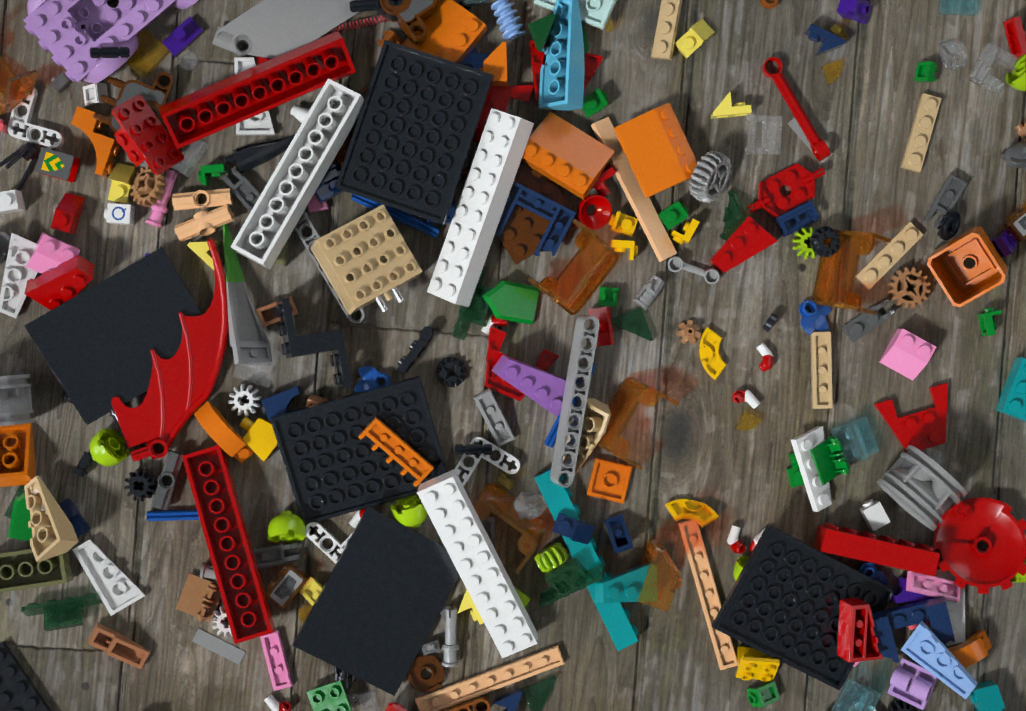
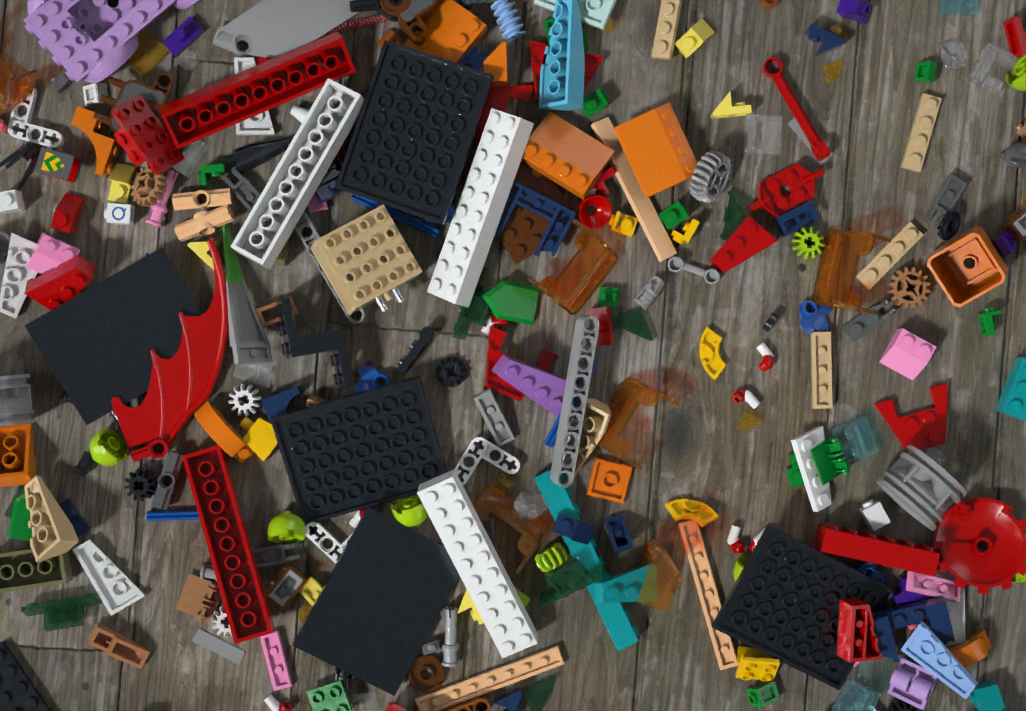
black axle [90,47,130,58] -> none
orange hinge [358,417,434,487] -> none
black axle [455,444,492,455] -> none
dark green slope [527,14,559,52] -> none
yellow bracket [610,240,638,261] -> none
medium nougat plant [676,319,701,344] -> none
black gear [810,226,841,257] -> none

